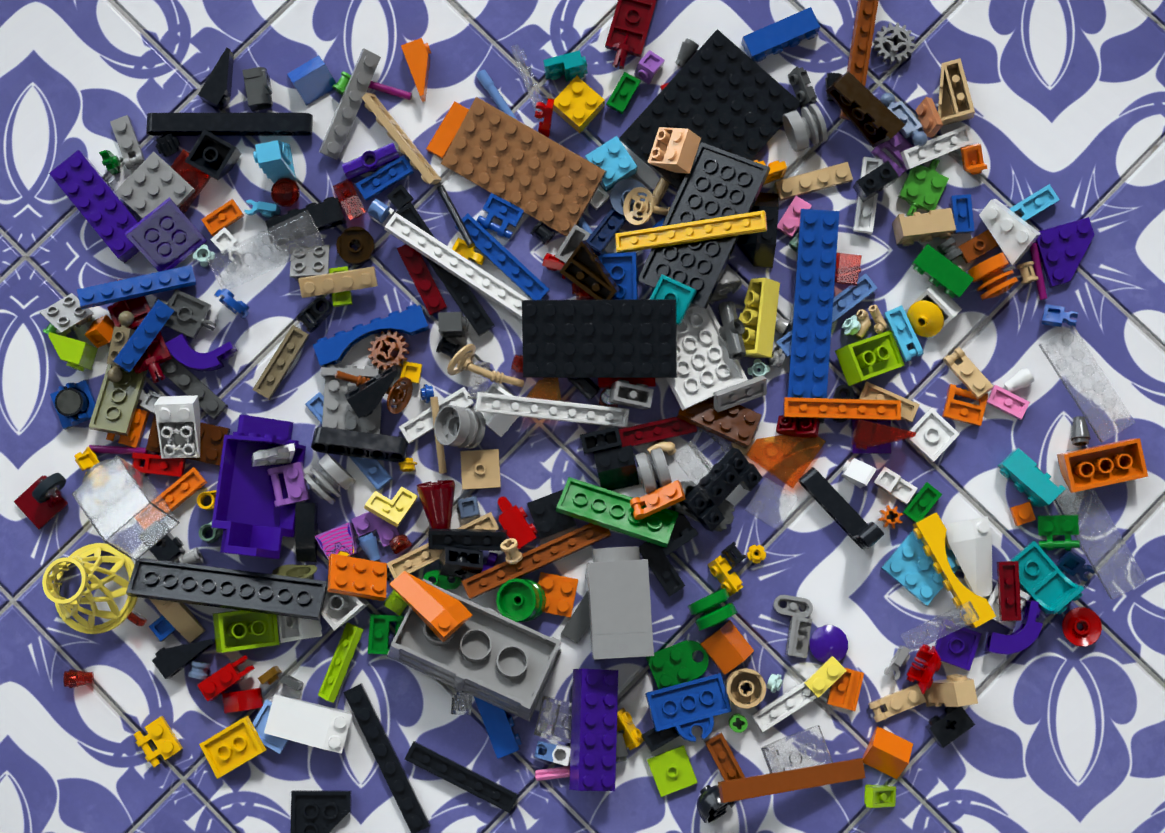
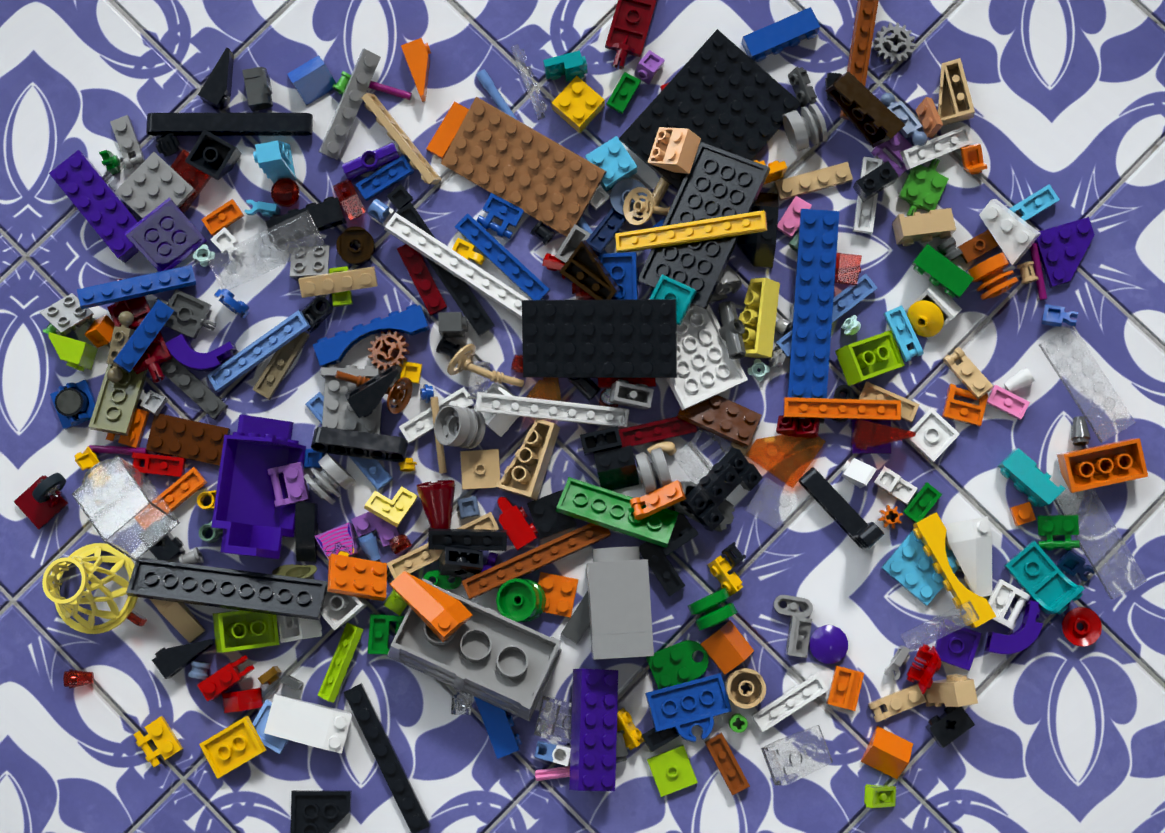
blue plate [149,615,176,642] -> none
white slope [154,395,200,459] -> none
white wing [251,443,295,467] -> none
black plate [405,741,519,813] -> none
black bar [437,185,475,248] -> none
tan bush [500,538,523,565] -> none
red plate [534,98,555,138] -> none
dark grey cone [675,38,699,68] -> none
black cylinder [697,785,737,823] -> none
light grey plate [713,375,767,412] -> none
dark orange tile [718,758,866,803] -> none
yellow plate [747,545,766,564] -> none
light aqua plate [766,674,783,693] -> none
light yellow plate [804,656,847,698] -> none
tan arm [854,309,871,339] -> none
tan arm [868,305,887,334] -> none
blue plate [950,194,975,234] -> none
dark red plate [997,561,1022,621] -> none
none -> medium blue plate [207,310,310,392]
none -> blue tile [304,449,325,469]
none -> tan wedge [495,418,560,501]

